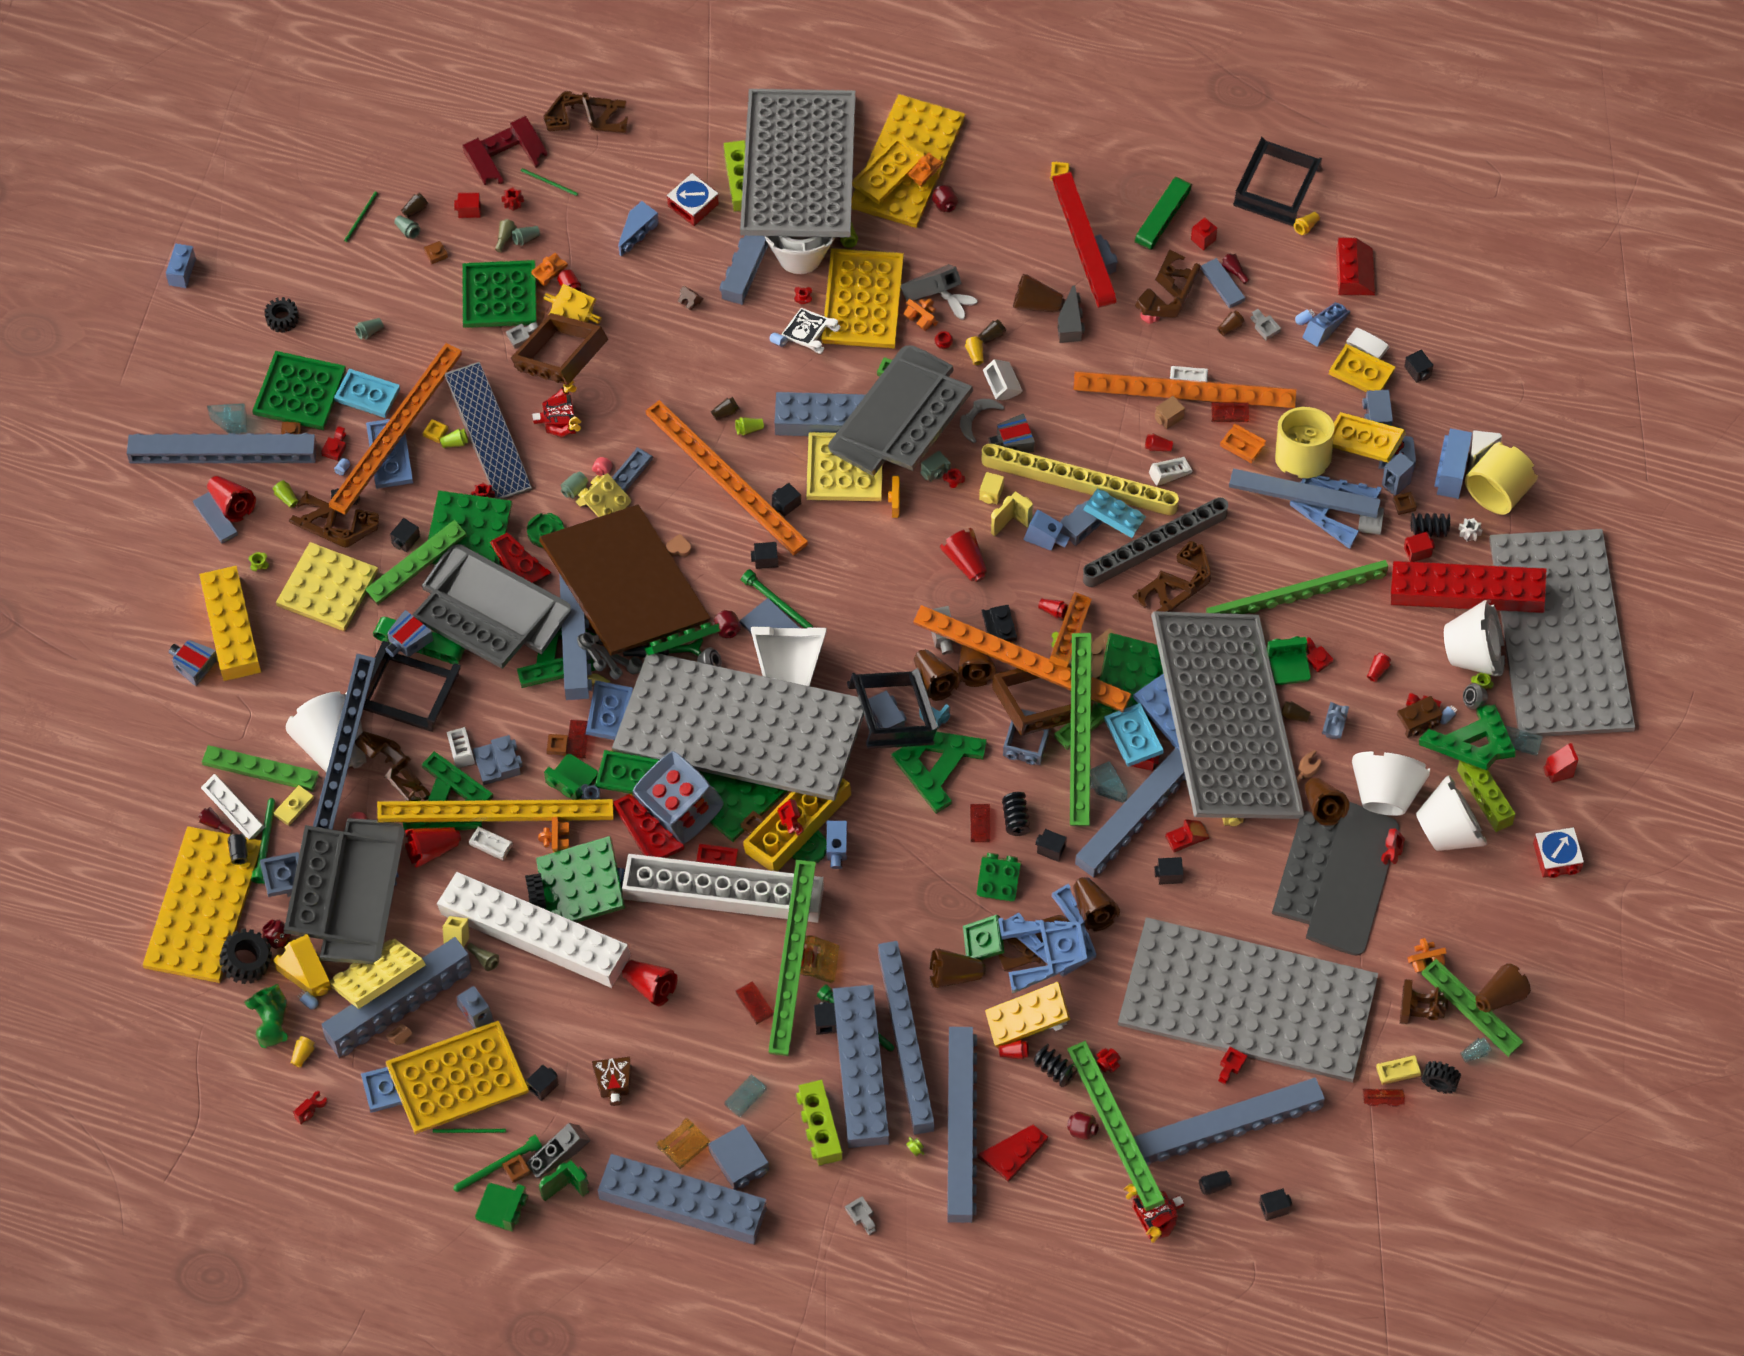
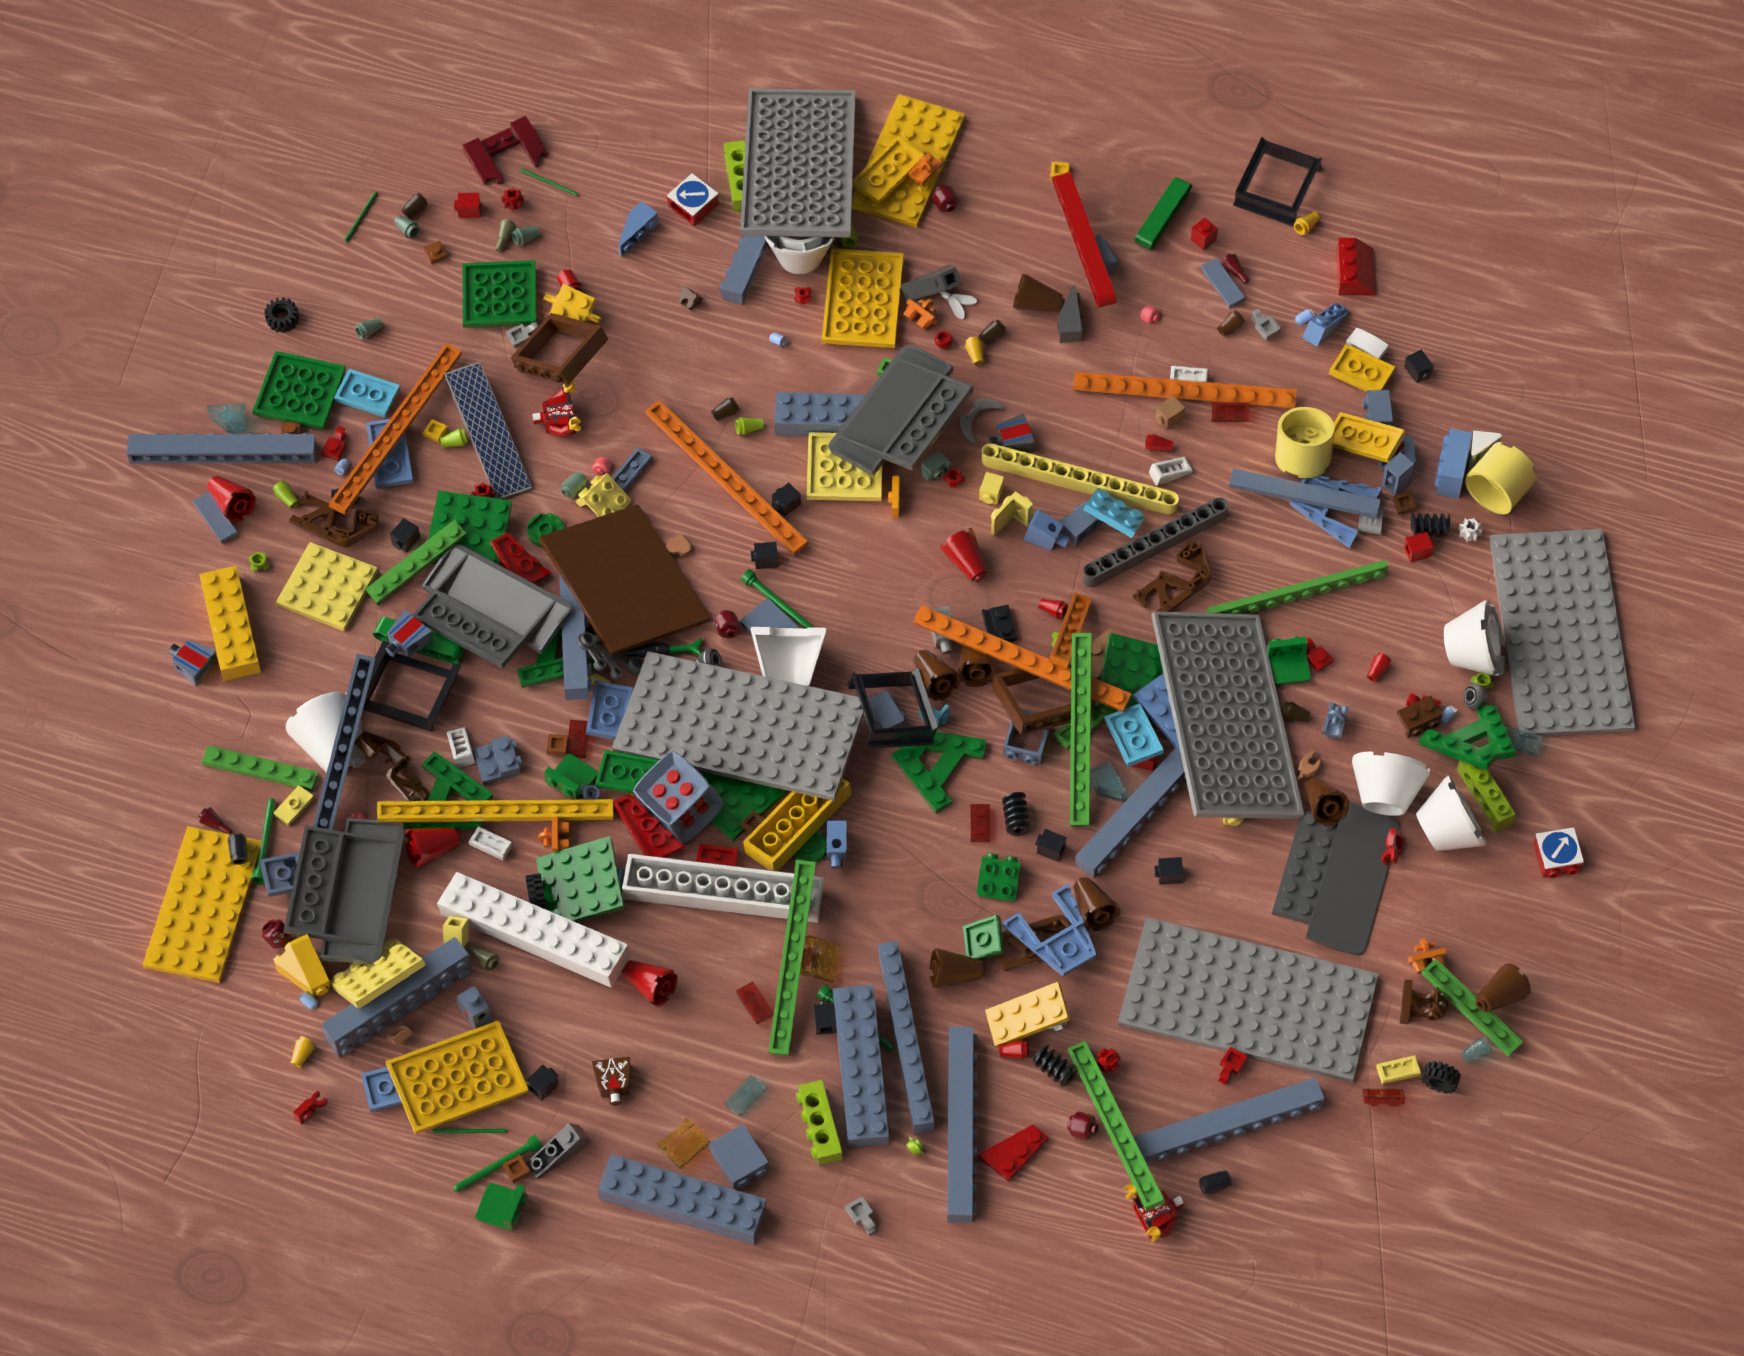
medium blue brick [166,243,196,288] -> none
white plate [201,774,265,840] -> none
black tyre [219,929,272,984] -> none
green animal [244,984,288,1048] -> none
orange hips [531,253,568,286] -> none
green bracket [539,1160,589,1201] -> none
reddish brown piece [544,91,628,133] -> none
green plate [645,622,720,656] -> none
red plate [777,799,804,836] -> none
flag [781,308,841,354] -> none
white brick [983,359,1022,400] -> none
medium blue wing [998,918,1088,994] -> none
reddish brown piece [1135,249,1201,318] -> none
red slope [1165,819,1209,852] -> none
orange plate [1220,423,1266,464] -> none
black brick [1259,1188,1292,1221] -> none
red brick [1391,561,1547,613] -> none
red slope [1544,743,1579,783] -> none

